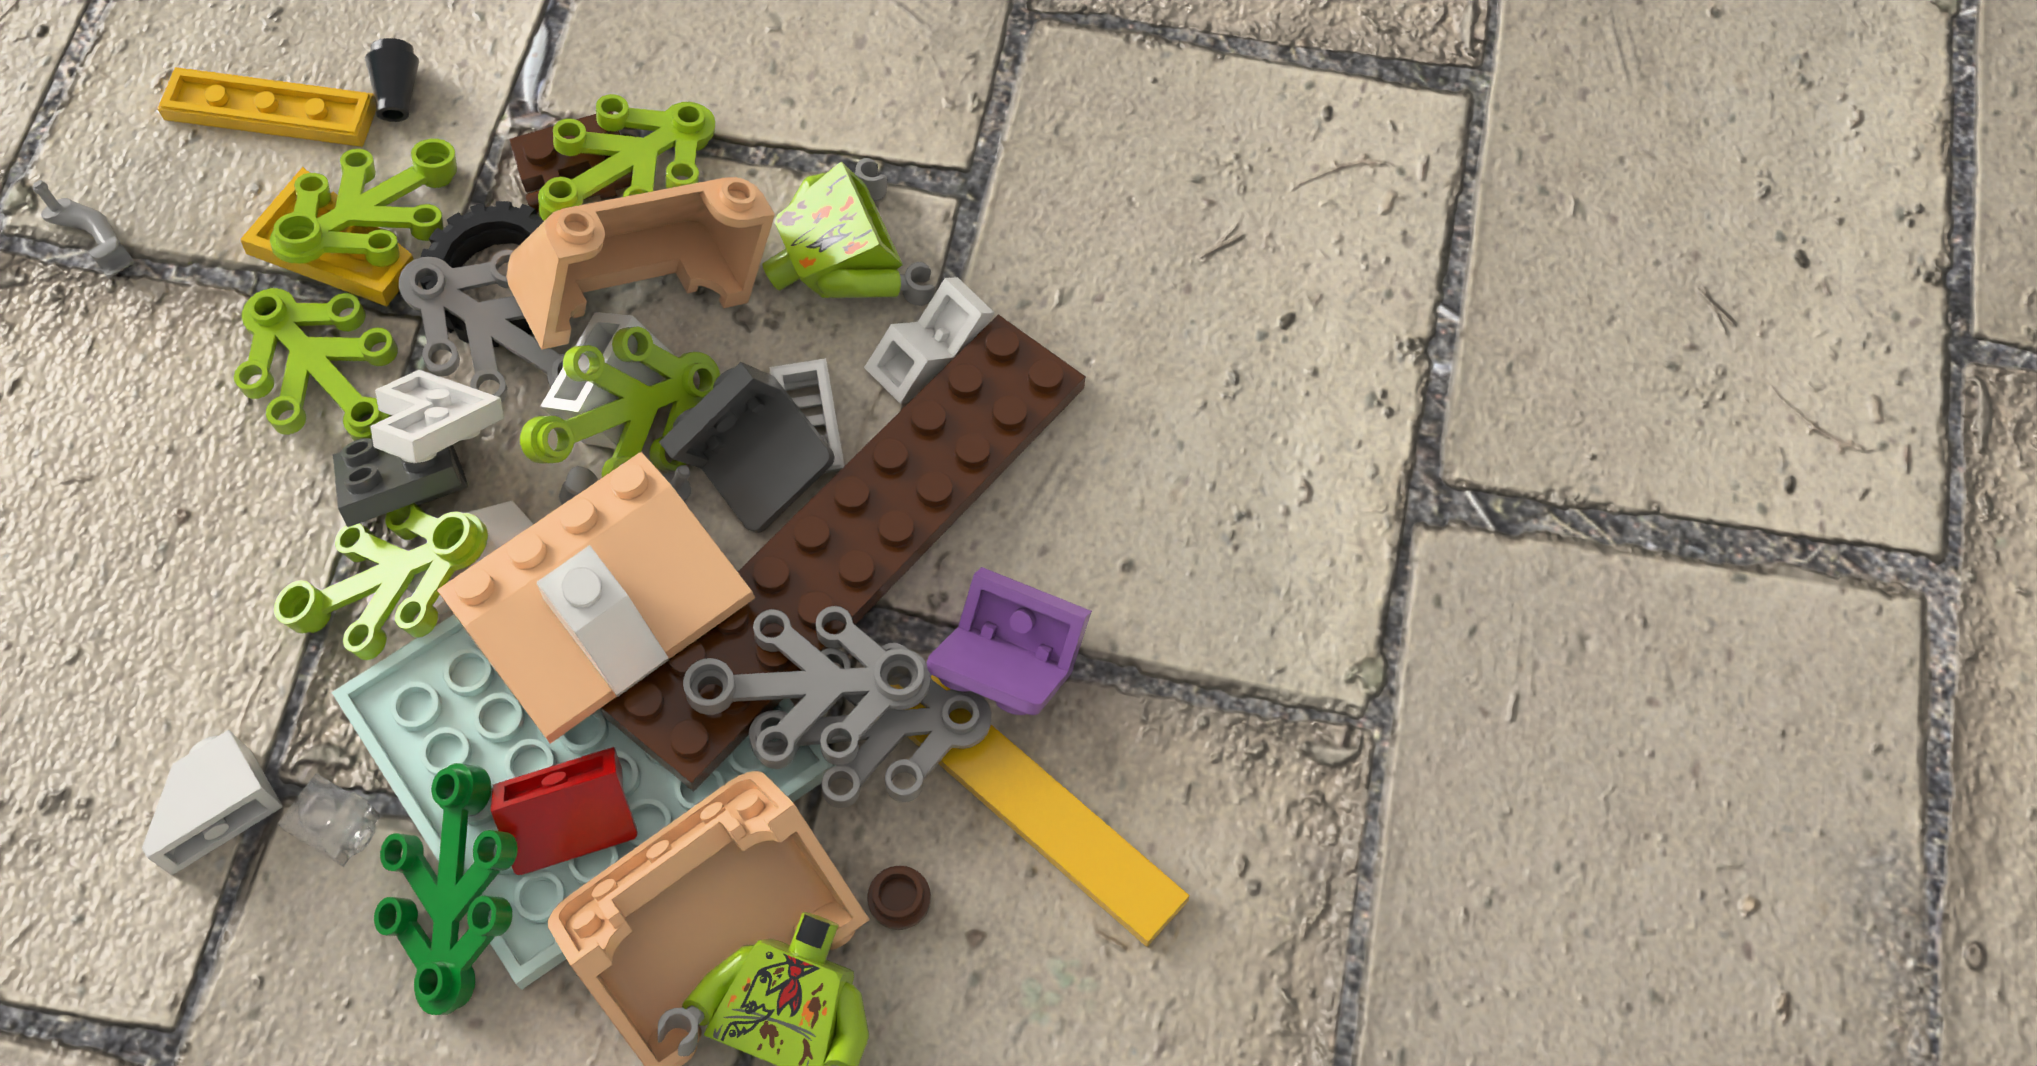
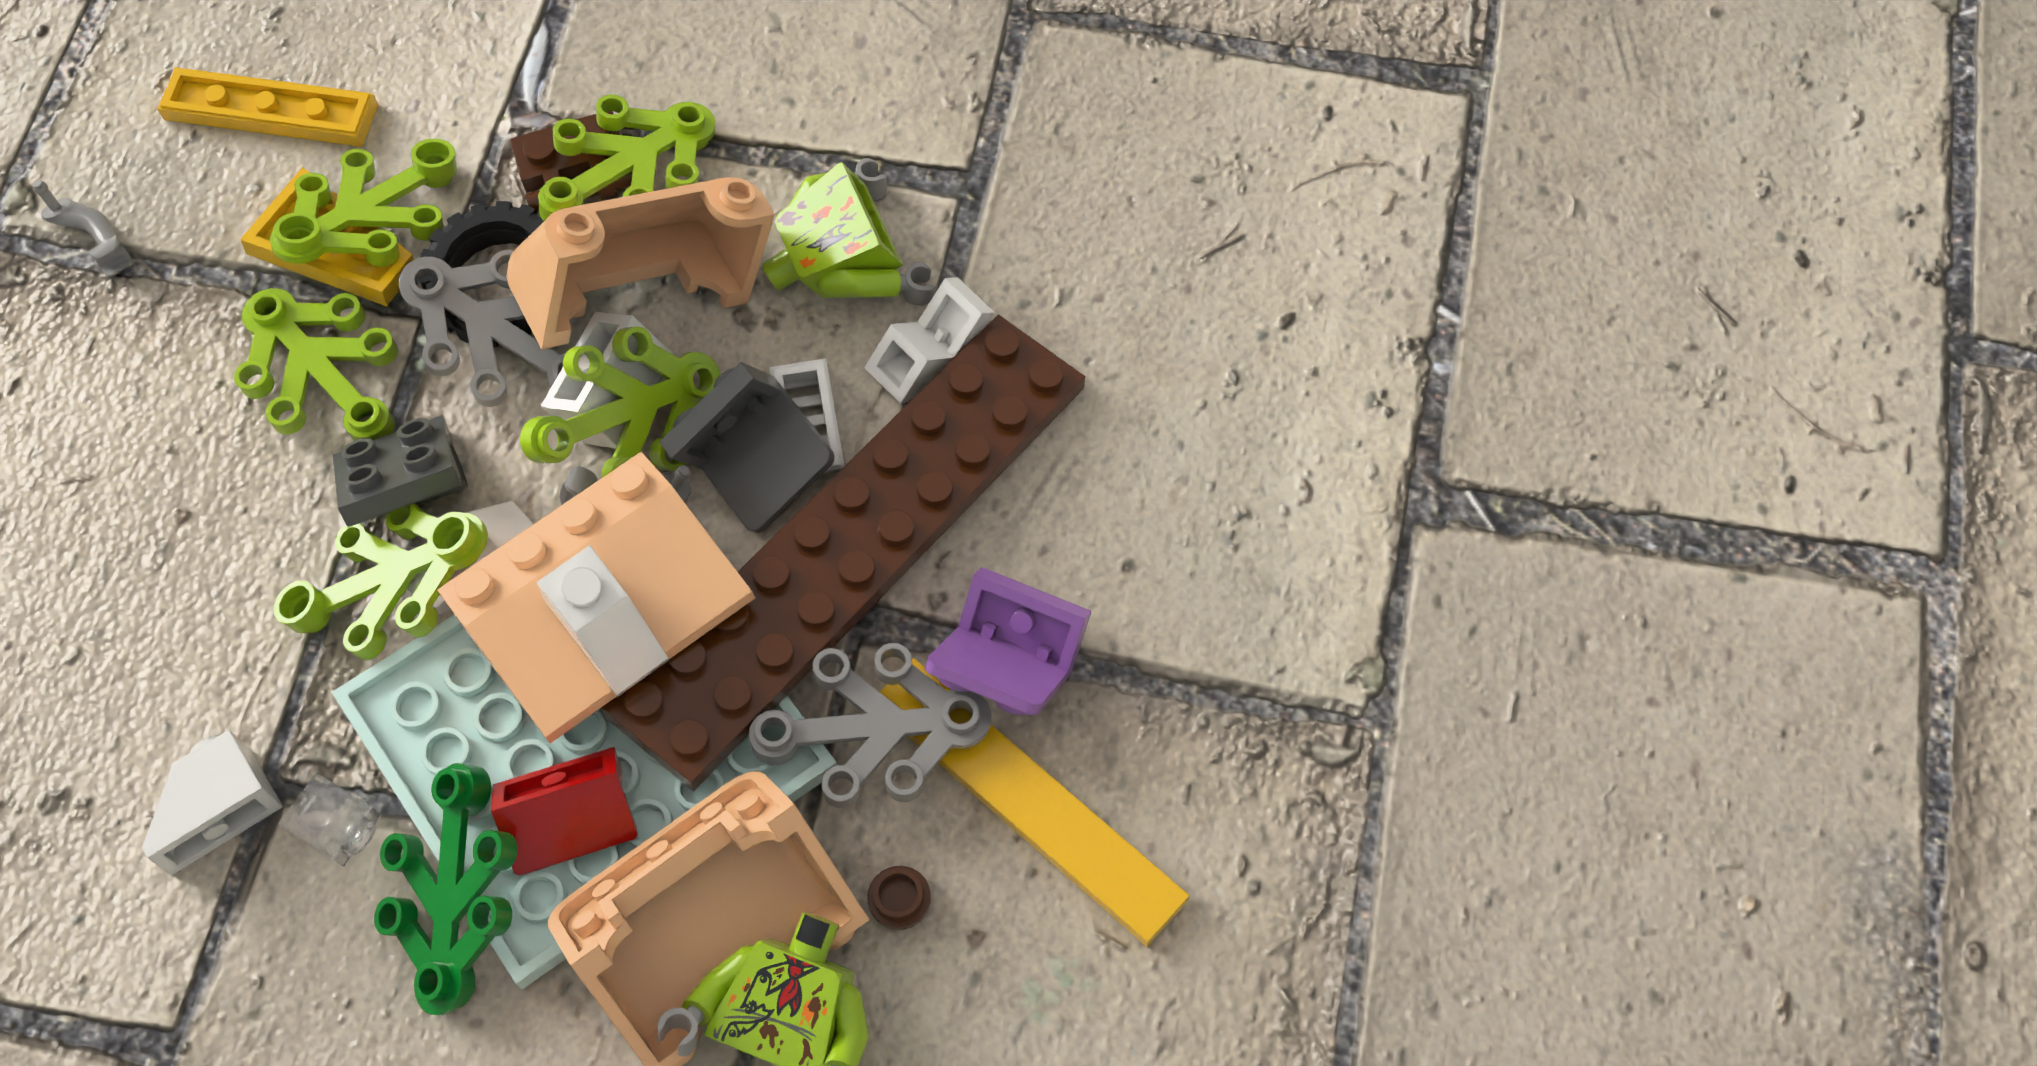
black cone [365,38,419,122] -> none
white plate [370,370,503,463] -> none
light grey plant [683,606,931,769] -> none

